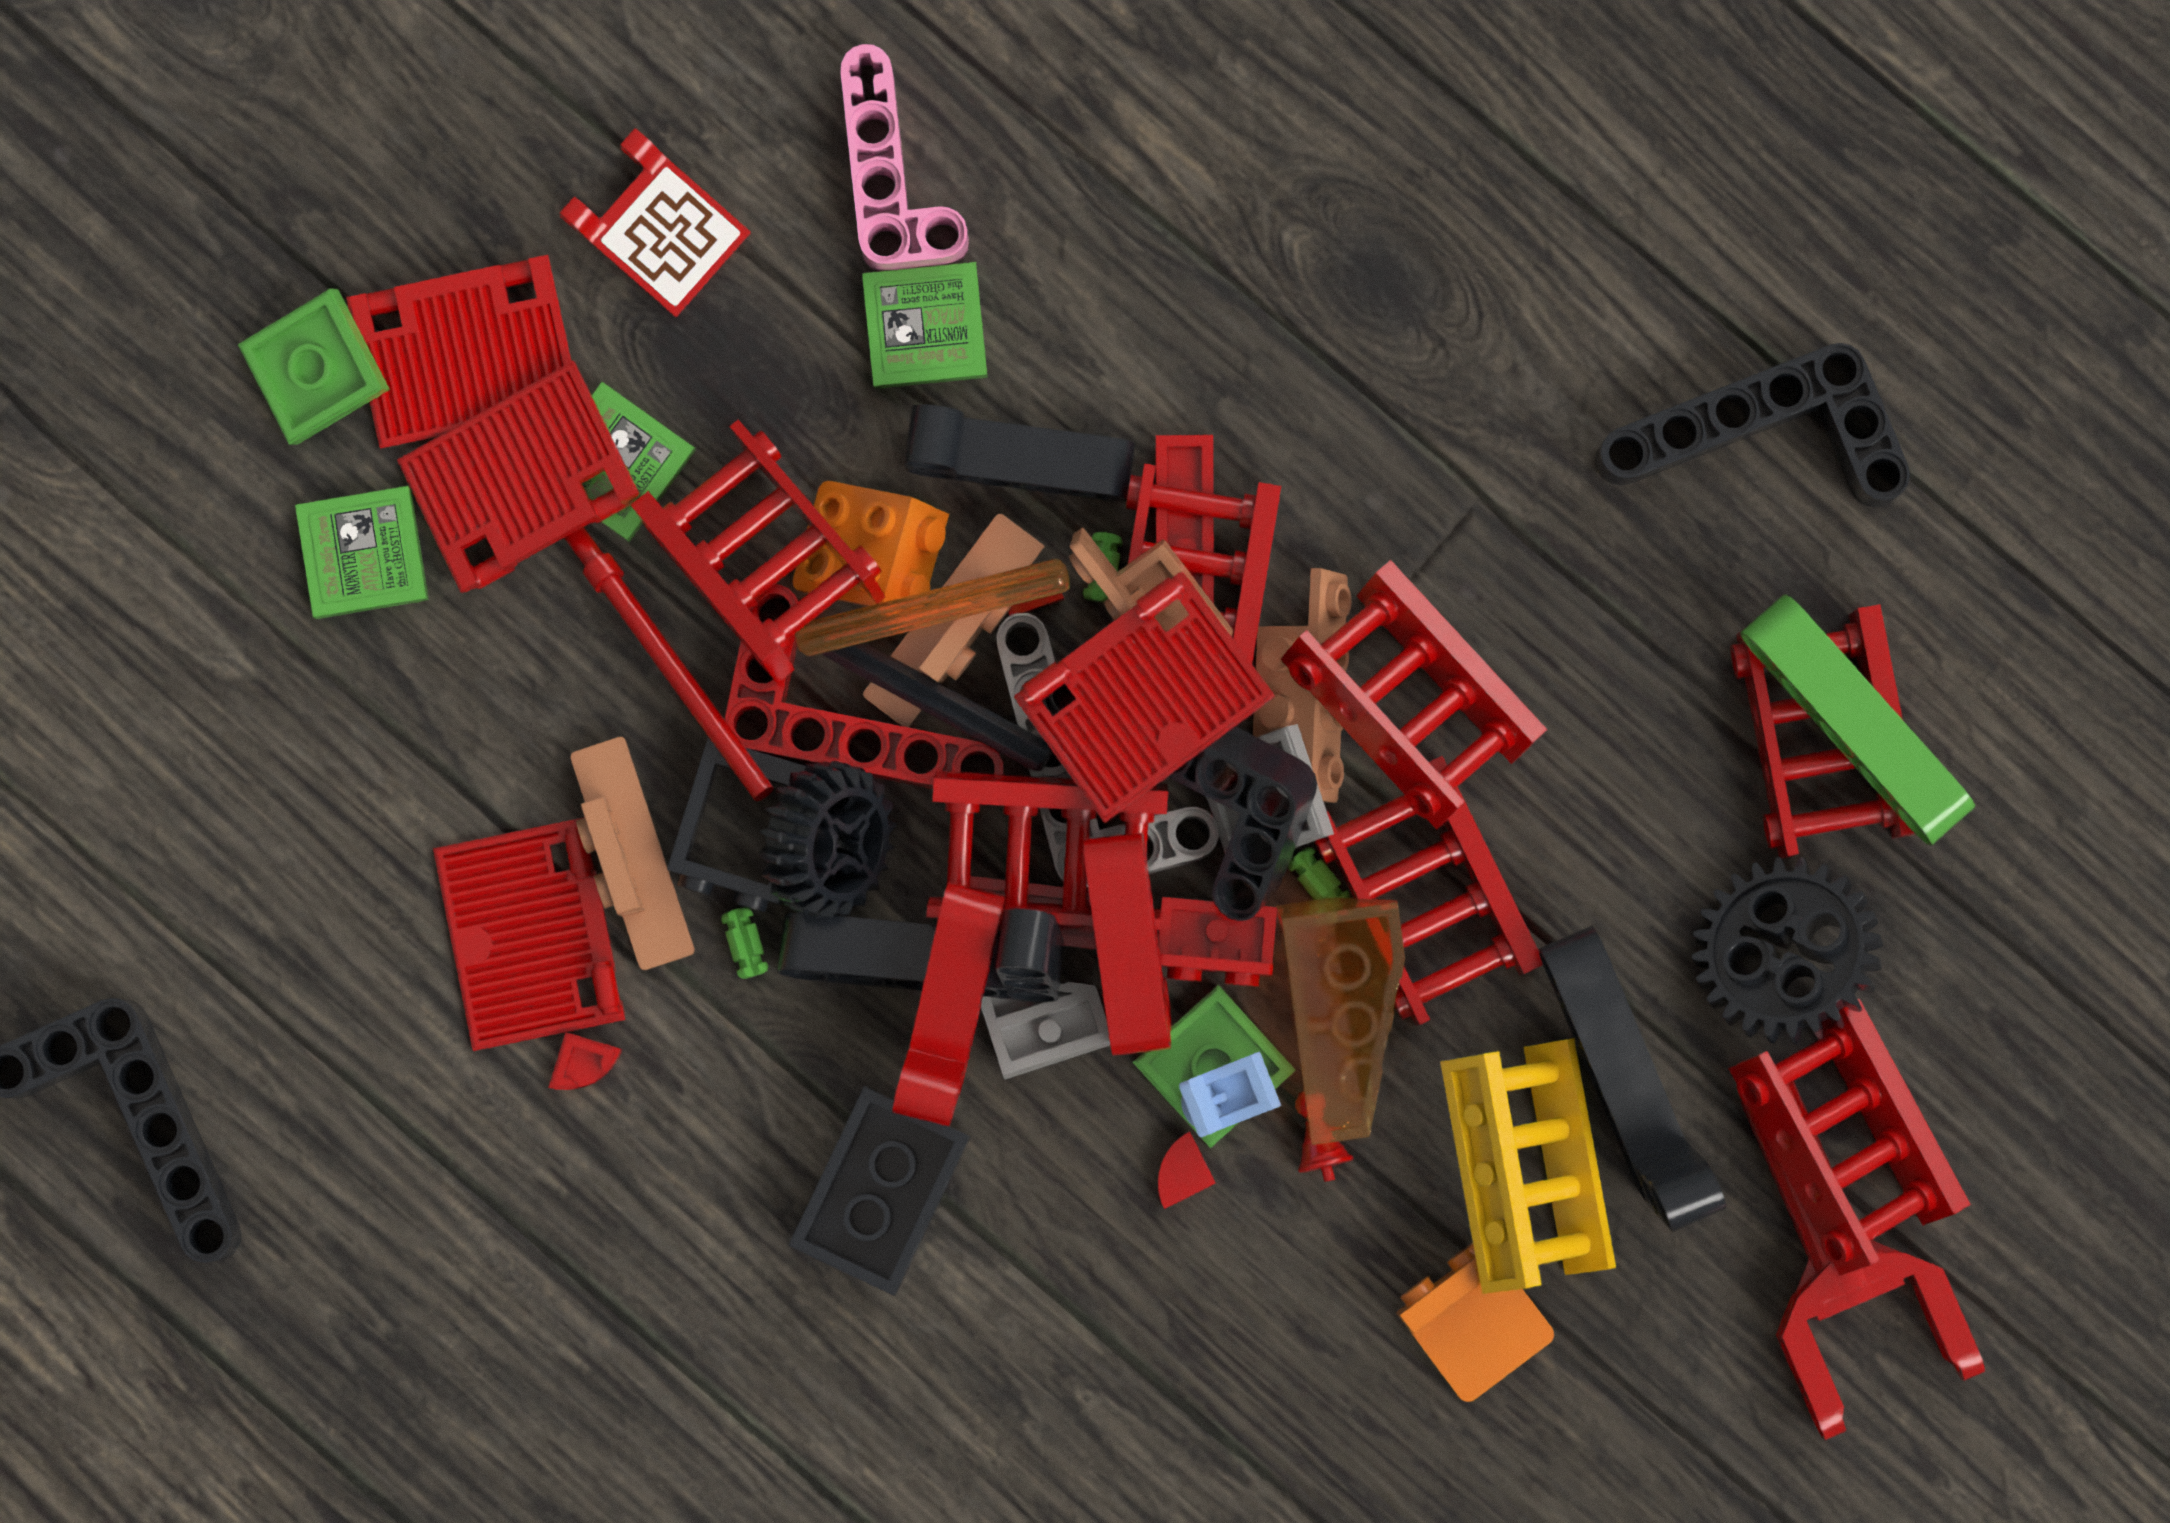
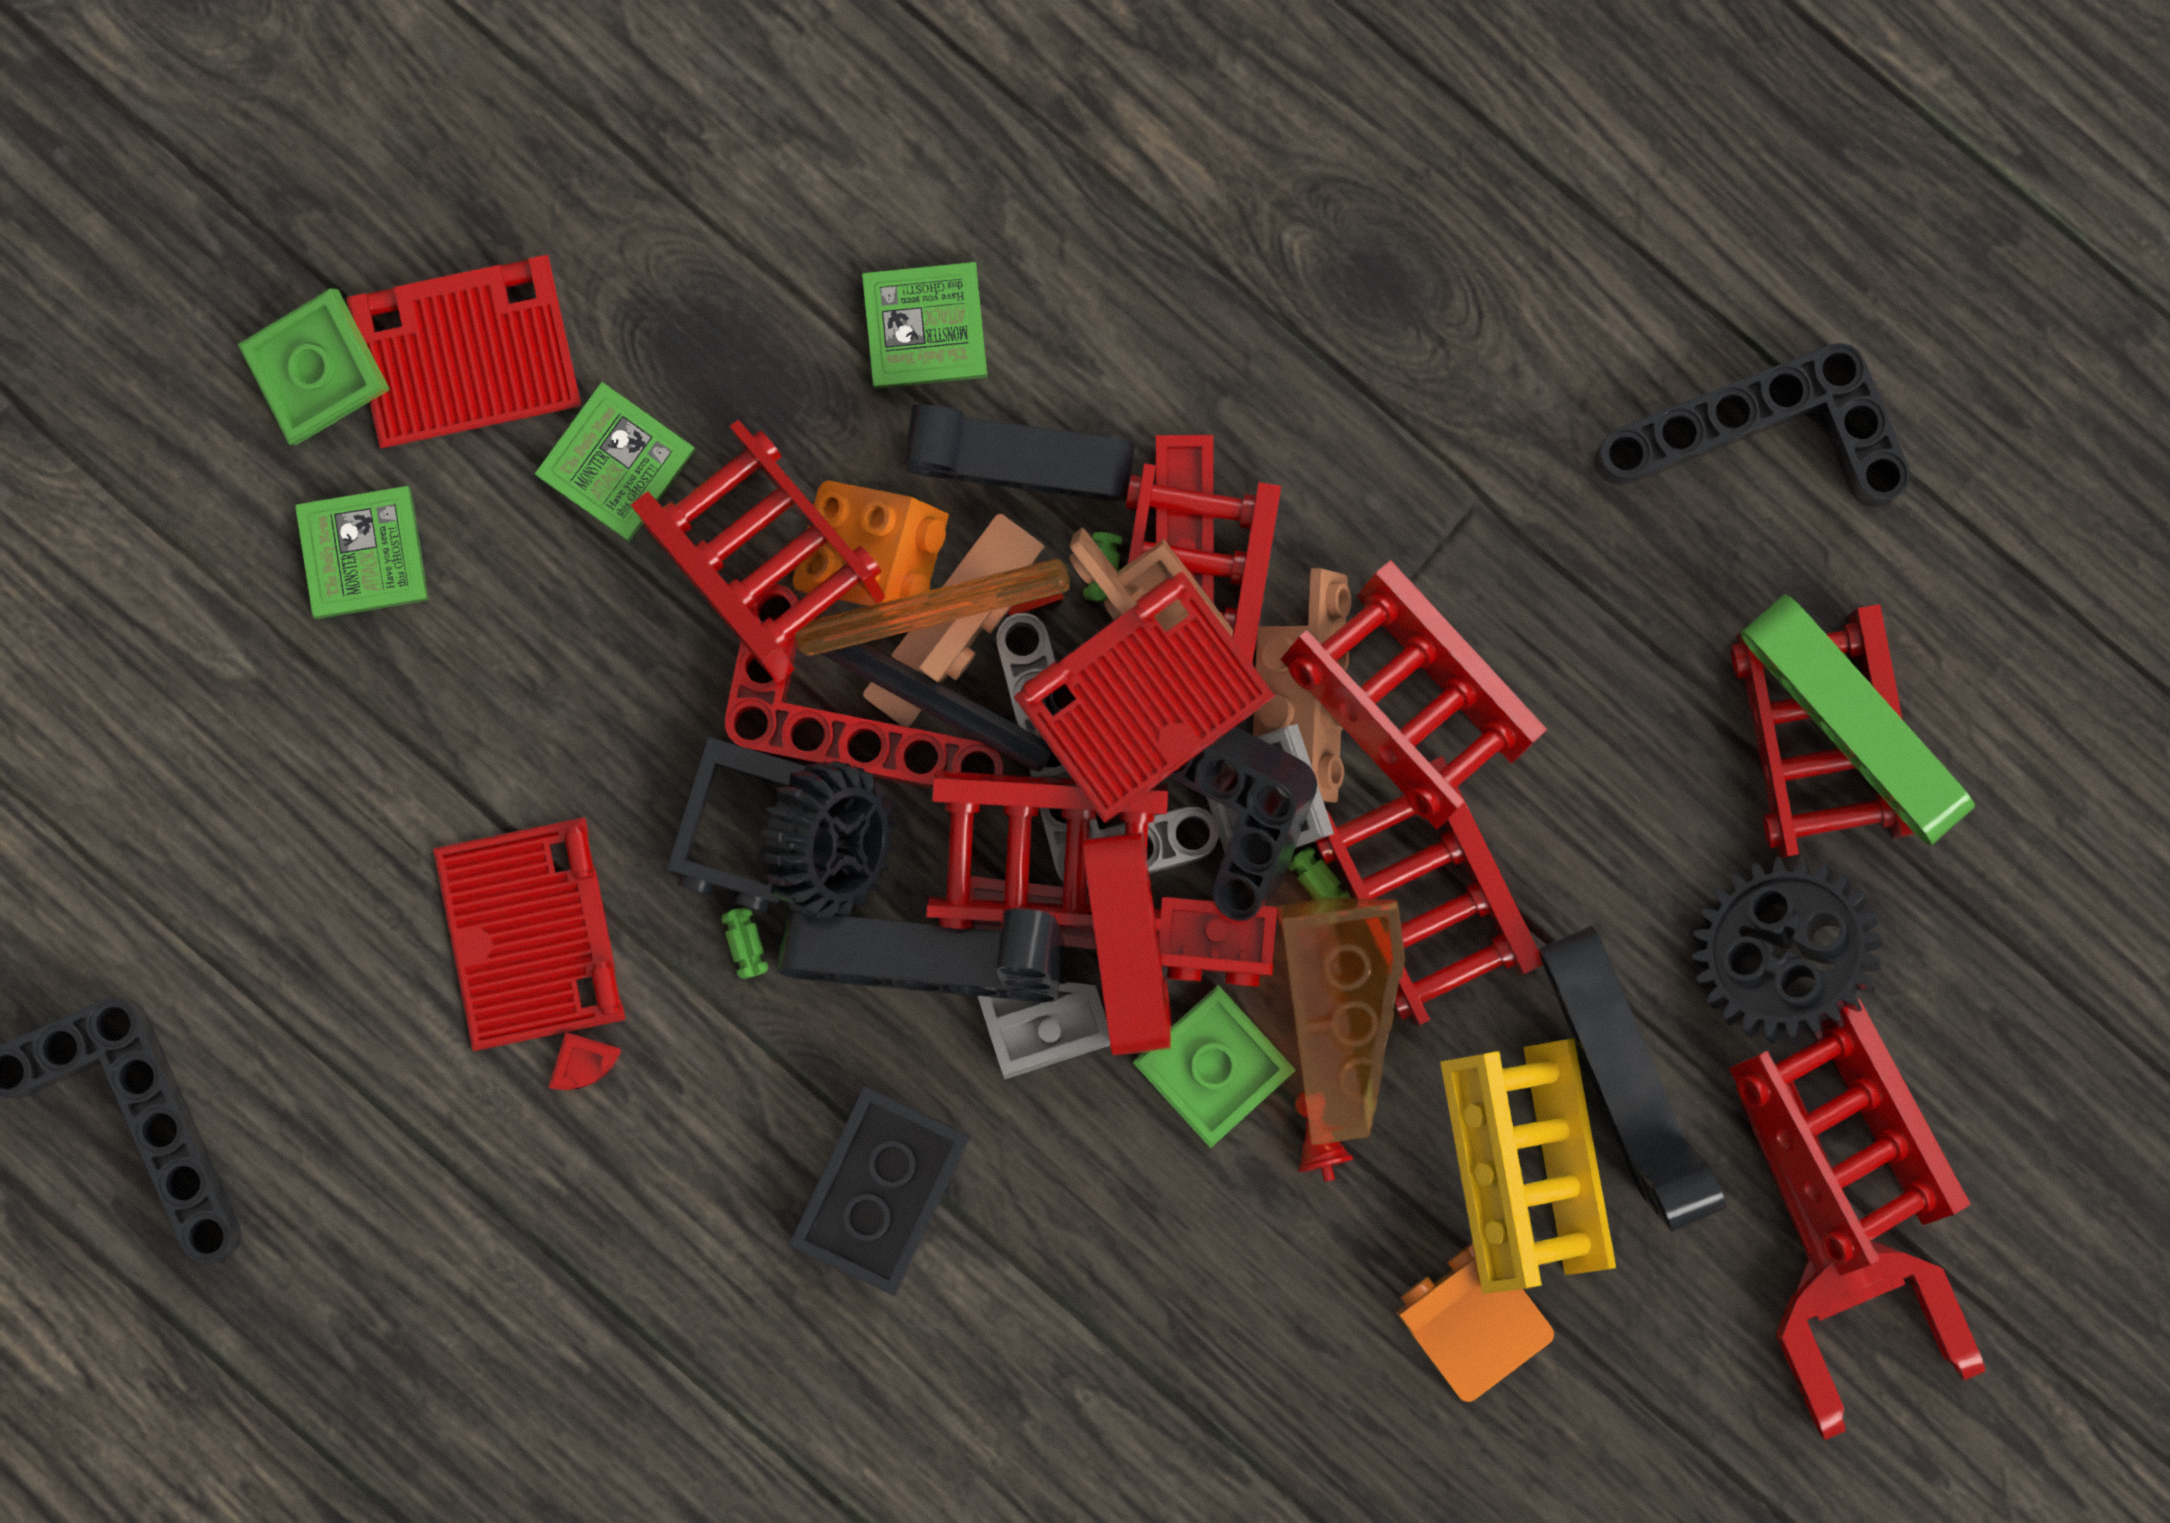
red window [397,360,640,593] -> none
flag [559,128,751,318] -> none
red bar [564,527,774,801] -> none
nougat bracket [570,737,695,970] -> none
bright pink beam [841,44,969,272] -> none
red beam [892,882,1006,1127] -> none
red tile [1158,1131,1216,1209] -> none
light blue bracket [1179,1051,1281,1137] -> none

